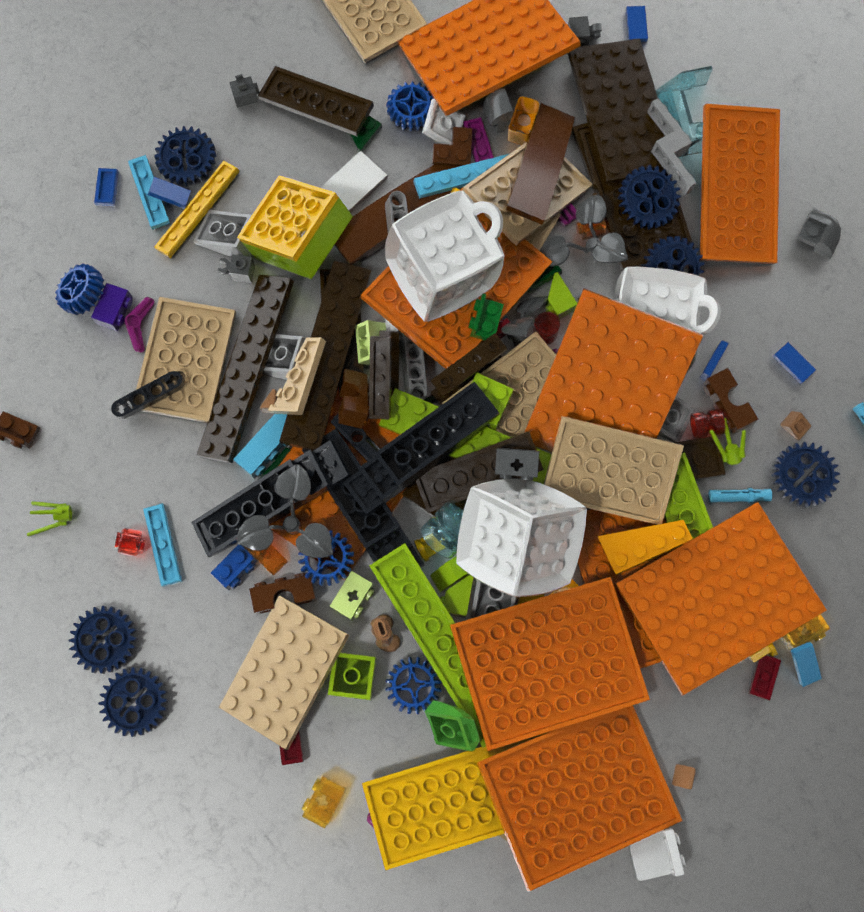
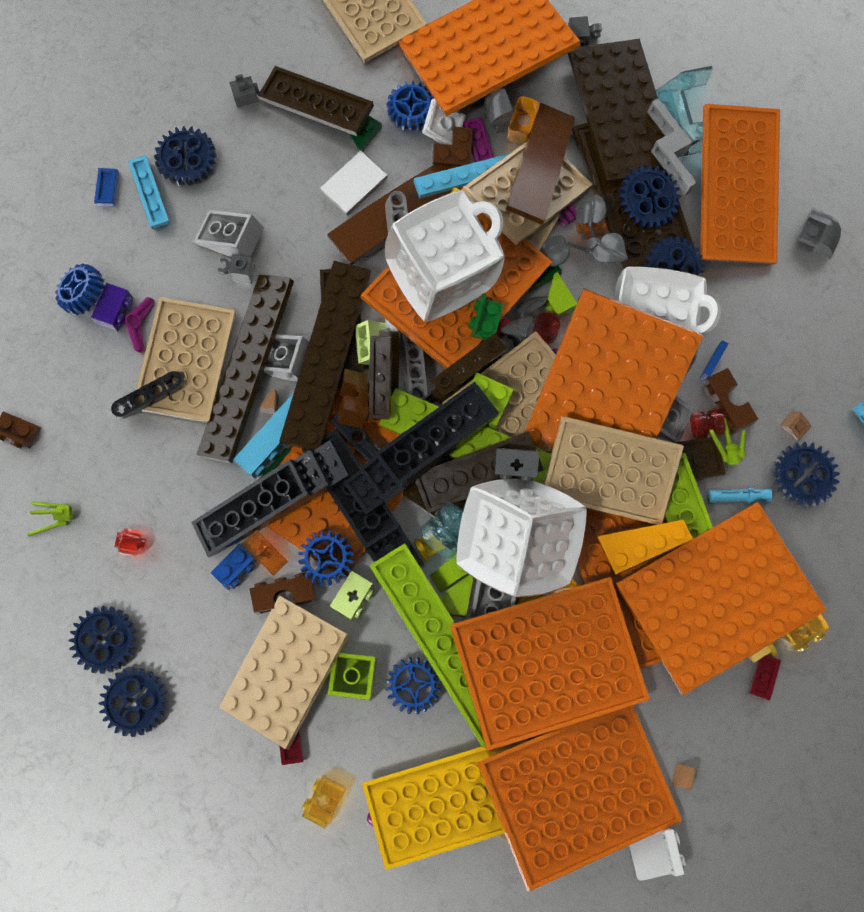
medium azure tile [143,503,183,587] -> none
blue tile [148,176,191,209] -> none
yellow tile [154,160,240,259] -> none
yellow piece [237,175,353,280] -> none
dark grey plant [237,465,333,558] -> none
tan wing [268,337,326,415] -> none
medium nougat piece [370,614,401,652] -> none
bright green slope [425,700,481,751] -> none
blue tile [626,6,648,42] -> none
blue tile [772,342,816,385] -> none
dark azure tile [791,642,822,687] -> none

